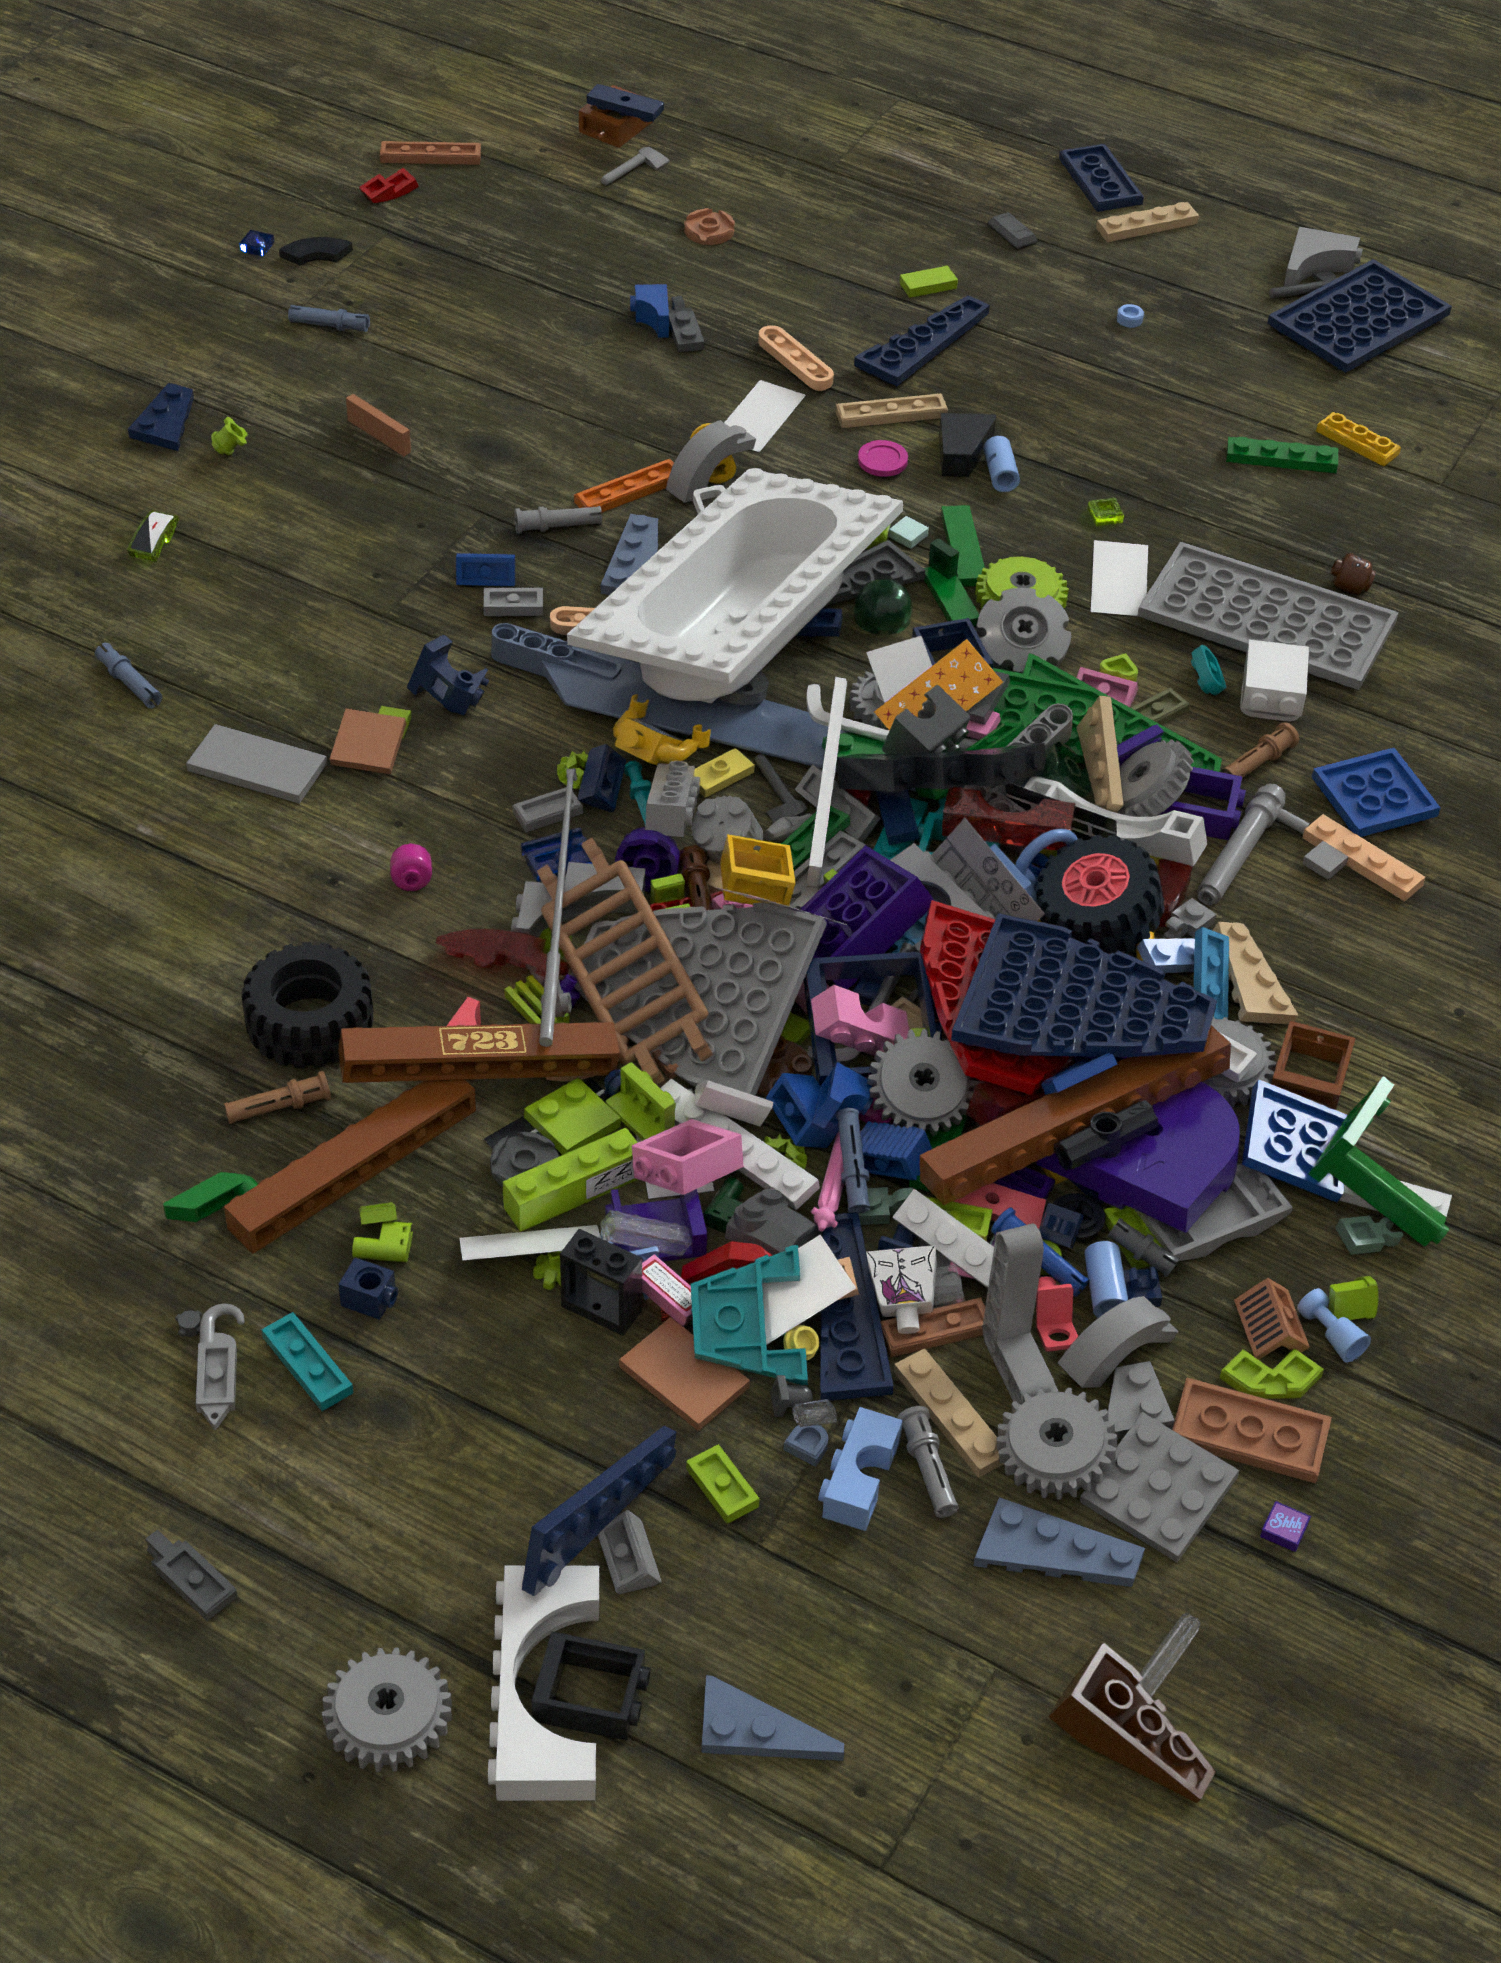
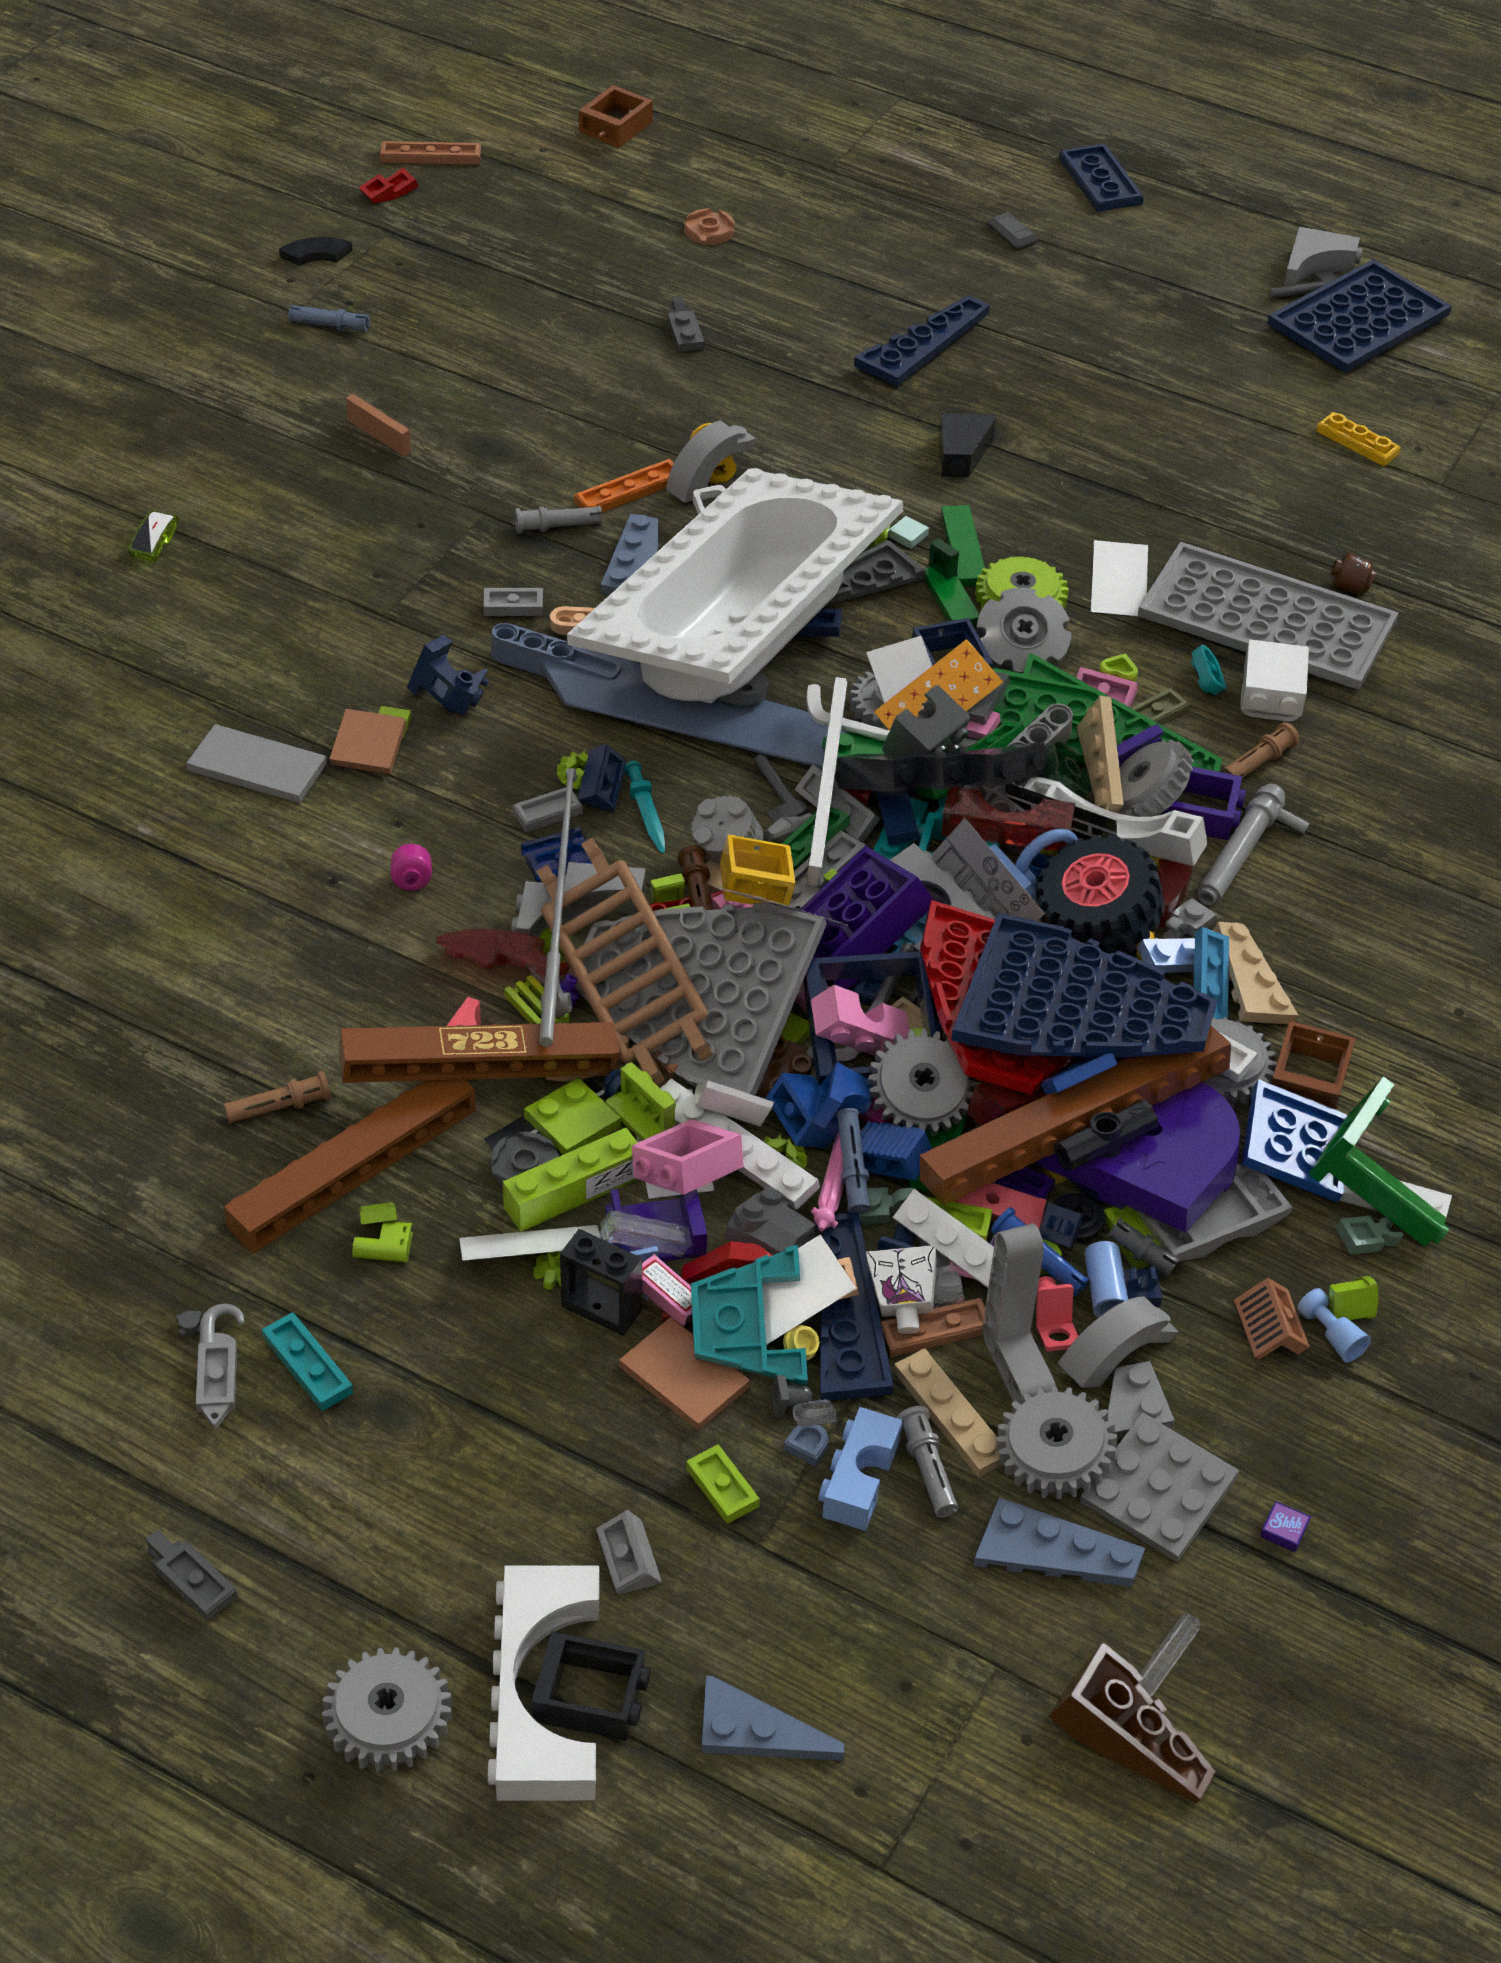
sand blue pin [95,643,162,708] -> none
dark blue wing [128,383,194,451] -> none
green piece [163,1172,258,1222] -> none
lime brick [211,417,247,455] -> none
clear blue tile [239,230,275,256] -> none
black tyre [242,942,374,1069] -> none
dark blue brick [338,1257,398,1320] -> none
blue tile [456,553,515,586] -> none
dark blue wing [521,1426,677,1596] -> none
dark blue tile [587,84,664,122] -> none
light grey piece [601,147,670,186] -> none
yellow torso [613,694,711,765] -> none
dark purple cylinder [615,827,680,892] -> none
blue arch [630,284,669,338] -> none
light grey brick [645,761,700,837] -> none
light yellow plate [695,748,754,798] -> none
dark green piece [703,1177,744,1234] -> none
white sticker [724,380,806,452] -> none
light nougat plate [758,325,834,391] -> none
tan tile [836,393,948,428] -> none
clear green cylinder [854,579,912,635] -> none
dark pink piece [858,440,908,477] -> none
lime tile [899,266,958,298] -> none
light blue pin [983,436,1020,492] -> none
clear neon green tile [1088,498,1124,526] -> none
tan plate [1096,202,1199,242] -> none
light blue tile [1117,304,1144,328] -> none
nougat tile [1172,1378,1332,1483] -> none
lime tile [1220,1348,1324,1399] -> none
green plate [1226,436,1338,473] -> none
light nougat plate [1303,814,1425,902] -> none
light grey tile [1303,841,1348,880] -> none
blue plate [1312,747,1440,837] -> none

